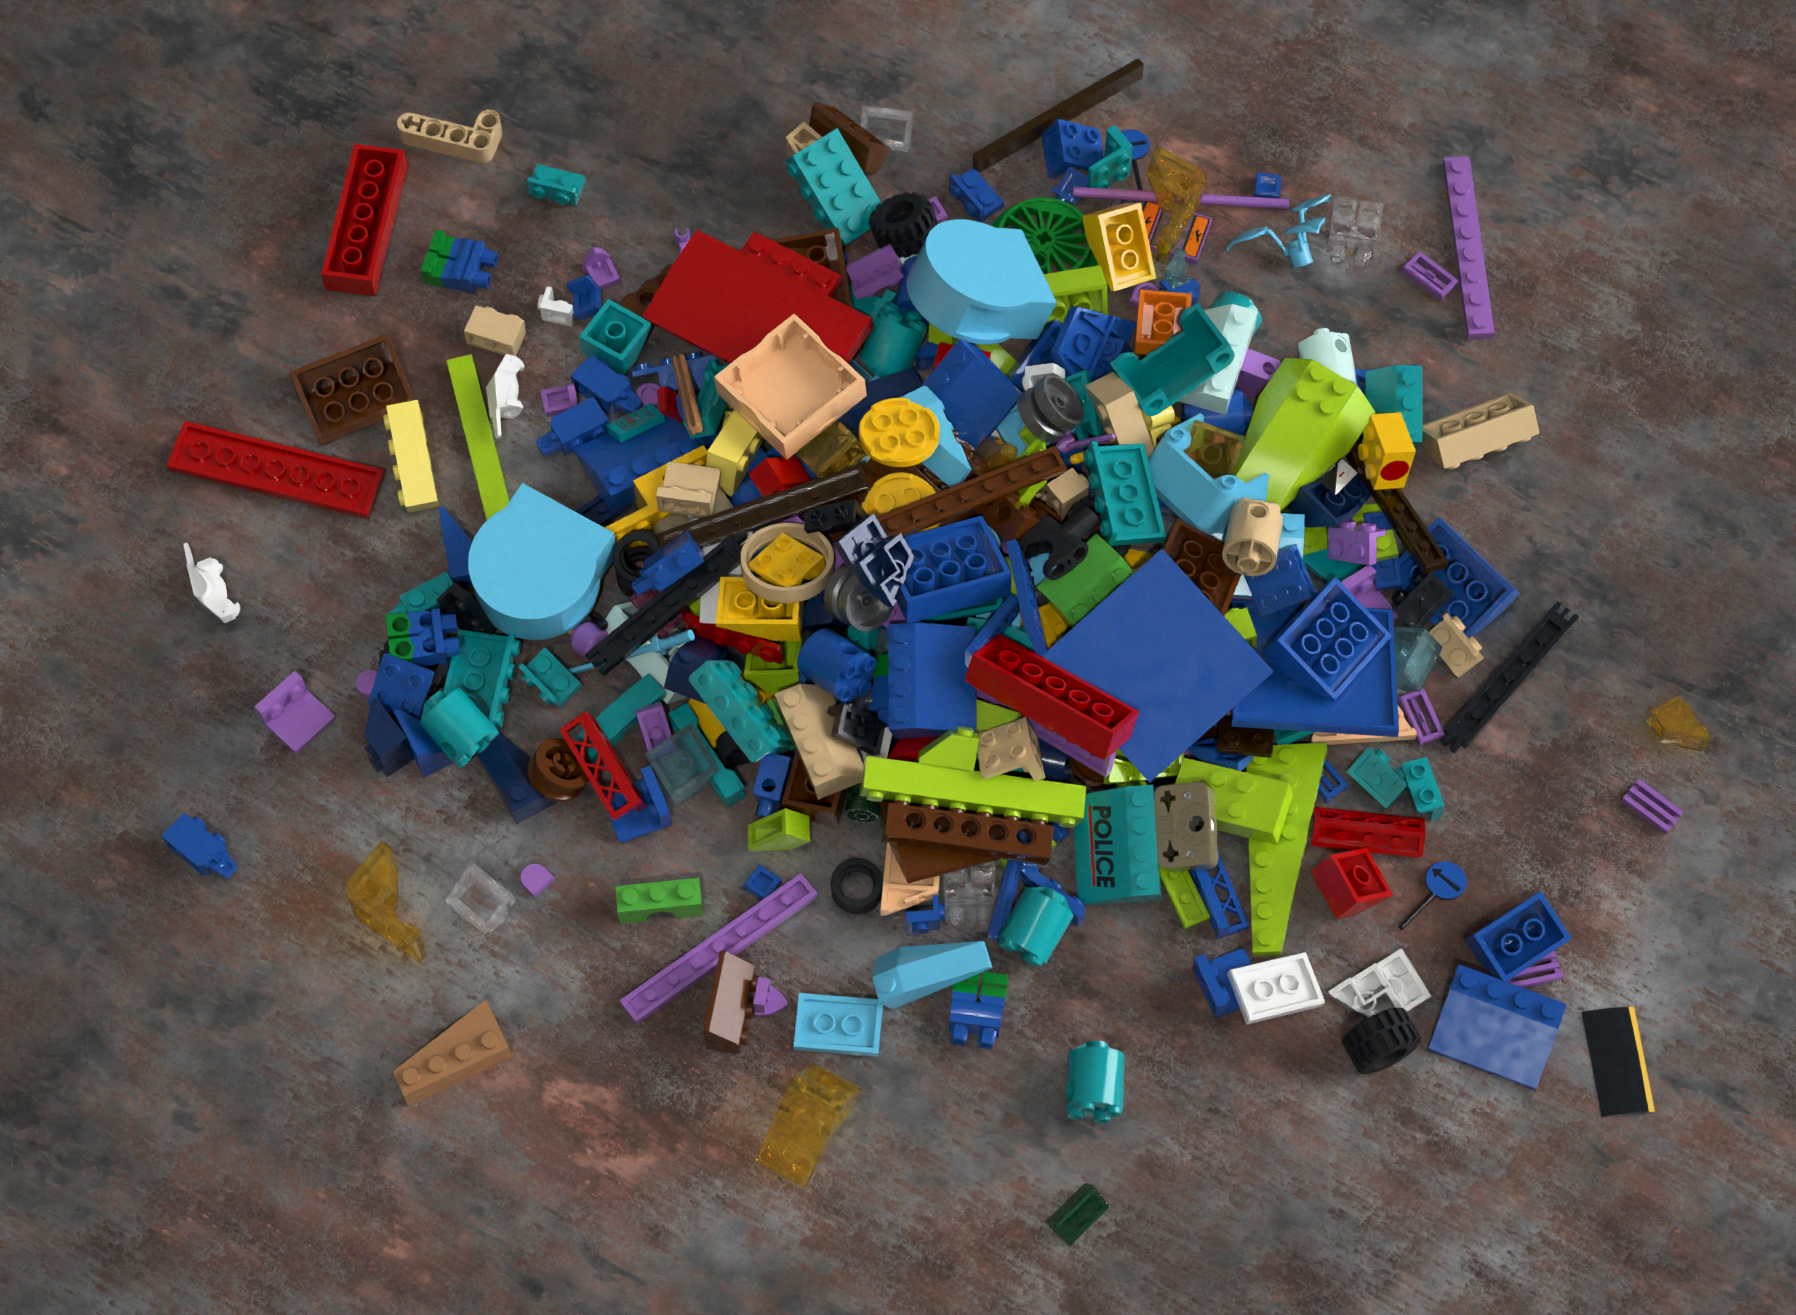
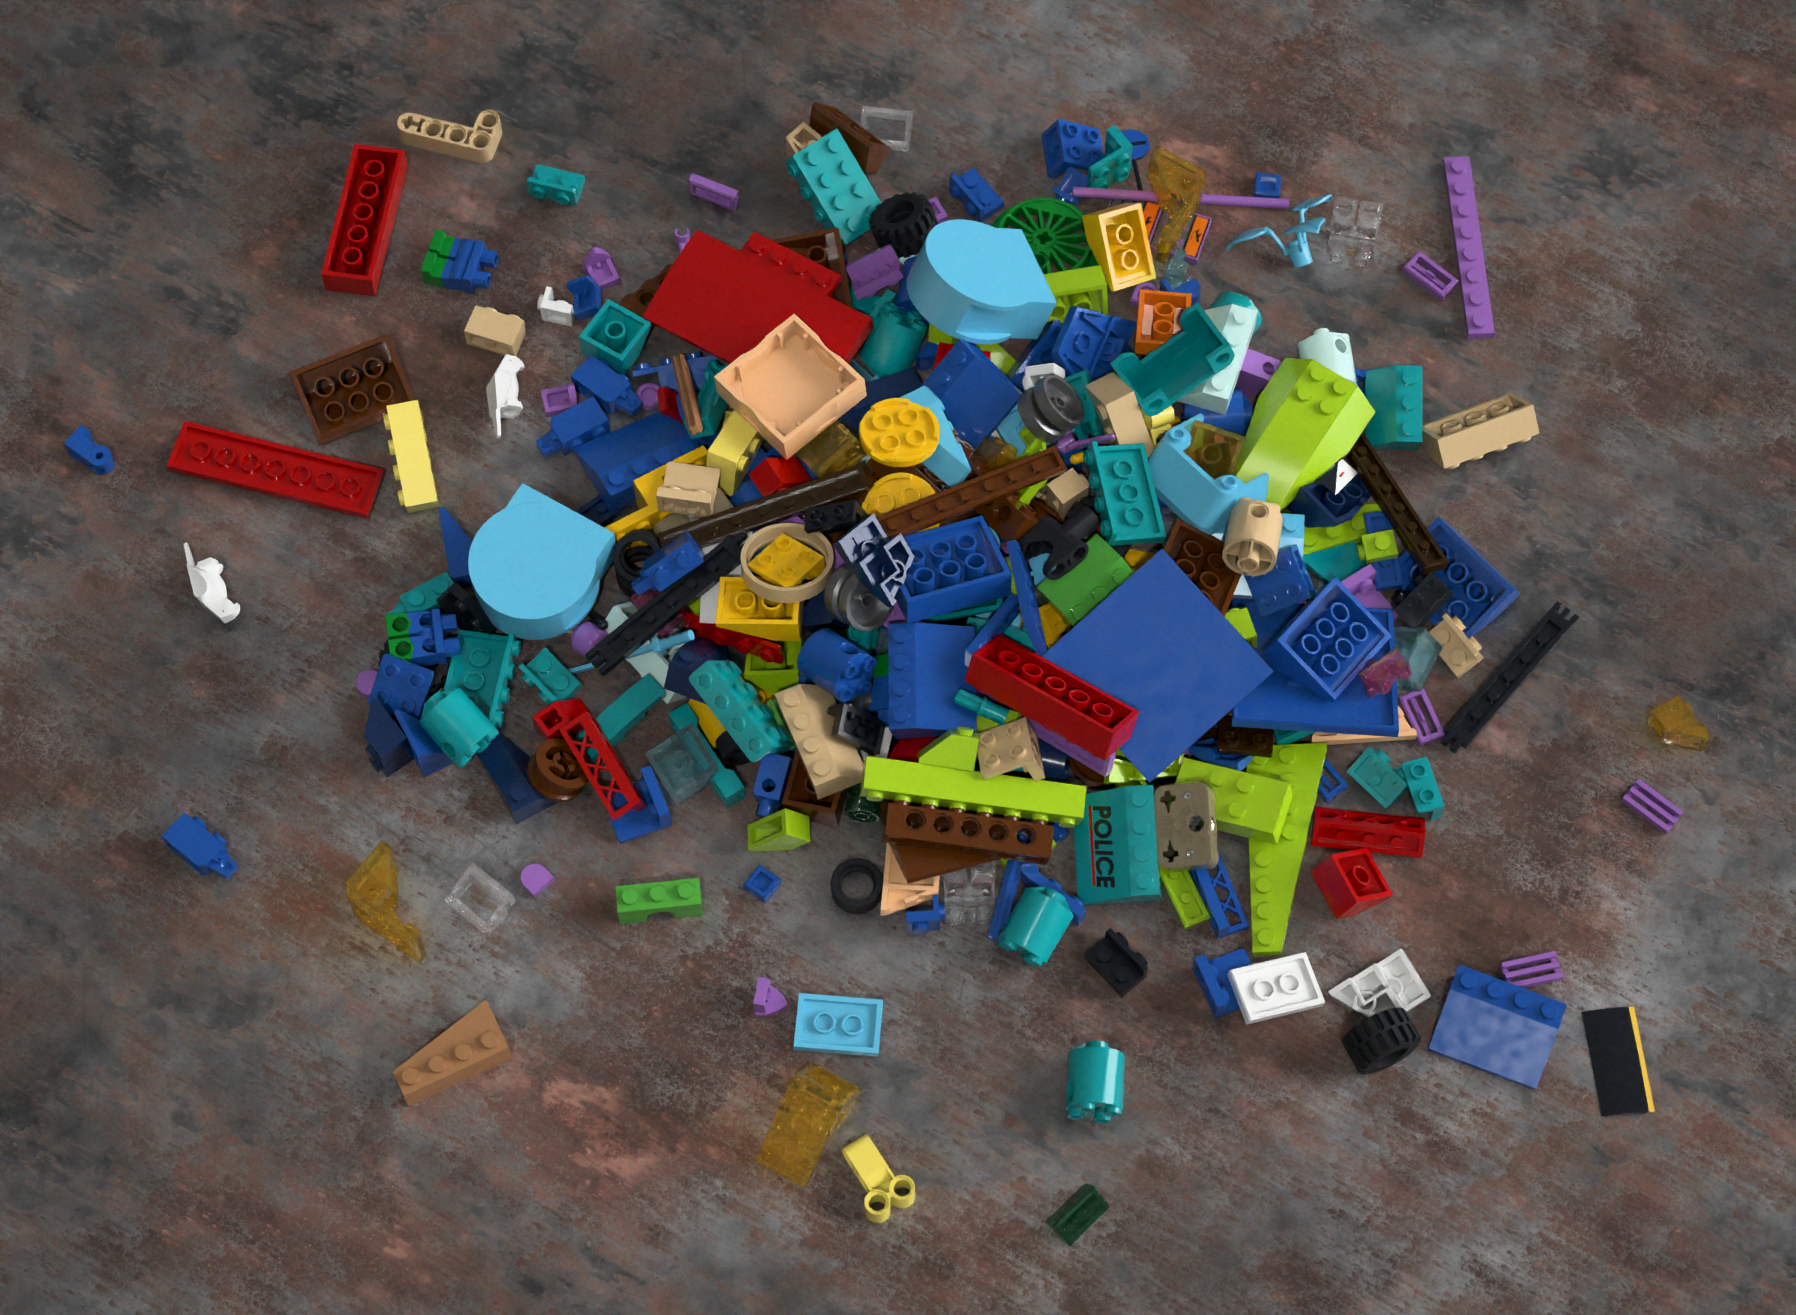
medium lavender bracket [254,671,335,753] -> none
lime tile [446,354,510,520] -> none
teal tile [606,403,665,443] -> none
medium lavender plate [619,873,818,1025] -> none
medium lavender slope [634,702,677,762] -> none
slope [703,950,760,1054] -> none
medium azure wedge [872,941,992,1010] -> none
blue hips [949,972,1009,1050] -> none
dark brown tile [972,58,1144,173] -> none
medium lavender bracket [1328,520,1386,565] -> none
yellow brick [1358,412,1416,490] -> none
blue piece [1399,861,1467,930] -> none
blue slope [1464,891,1572,982] -> none
none -> blue leg [64,425,115,475]
none -> red slope [532,698,592,741]
none -> medium lavender tile [688,173,739,211]
none -> light yellow piece [841,1134,915,1223]
none -> teal axle [954,689,1009,725]
none -> black bracket [1084,928,1148,997]
none -> clear pink hips [1359,648,1412,698]

